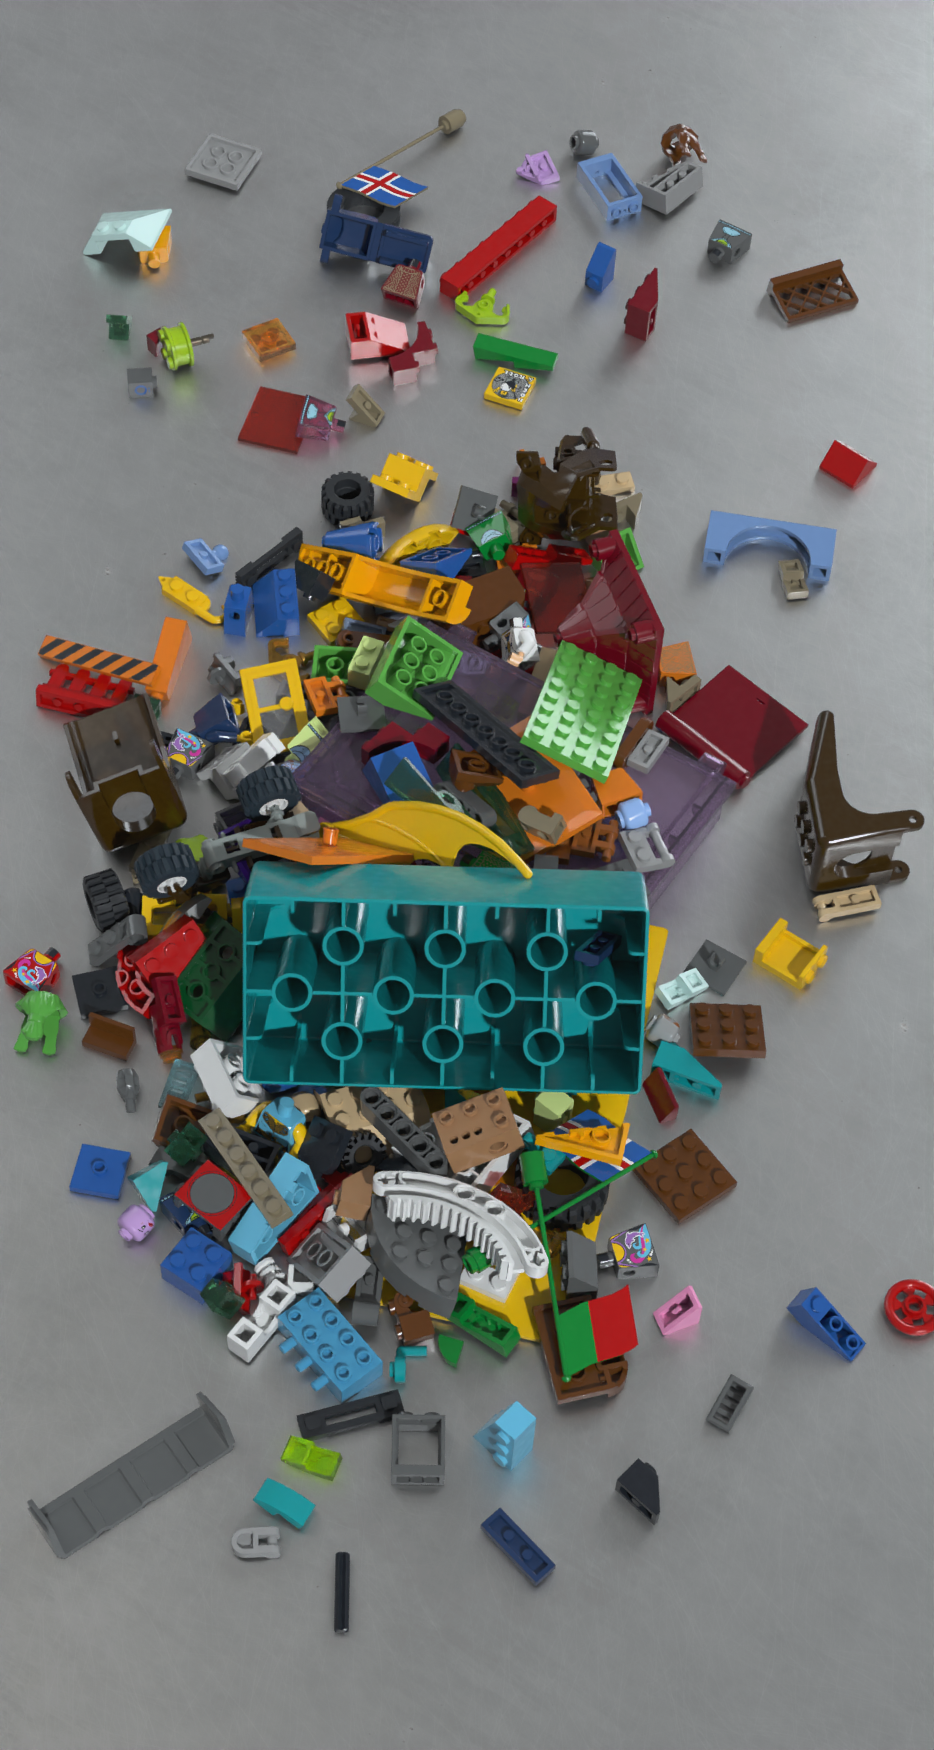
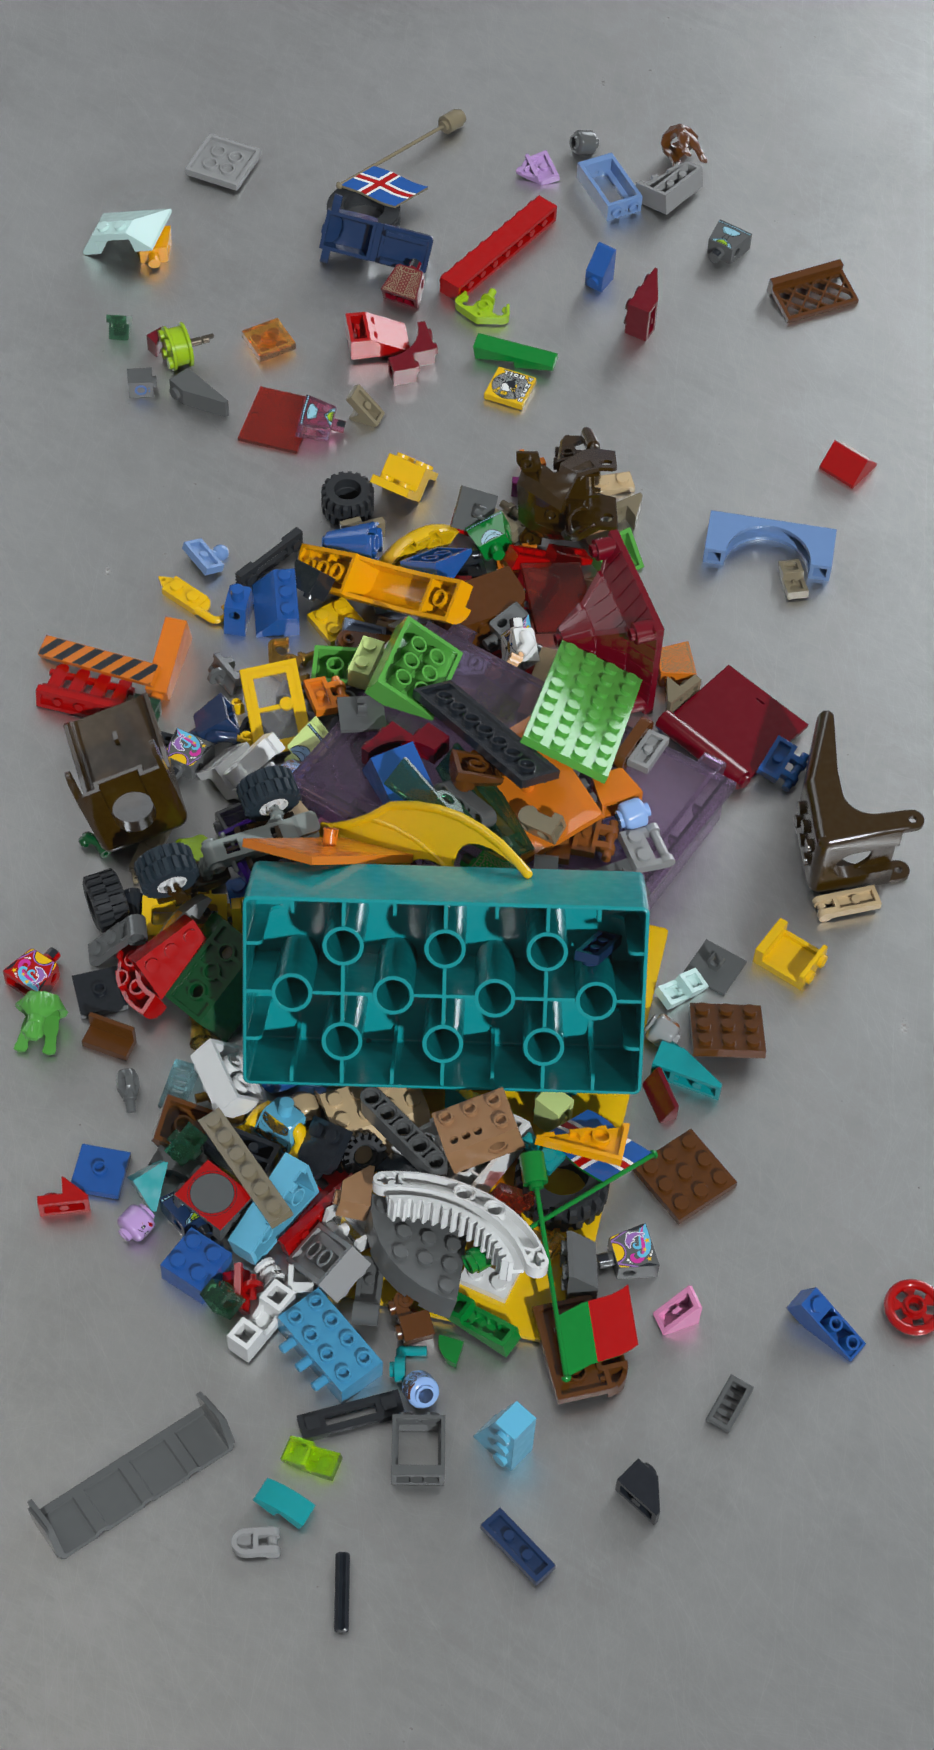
dark red plate [149,975,187,1064] -> none
none -> red slope [37,1176,90,1217]
none -> dark green arm [78,831,111,858]
none -> dark grey slope [169,368,229,417]
none -> light blue head [402,1370,439,1409]
none -> blue plate [756,735,809,792]

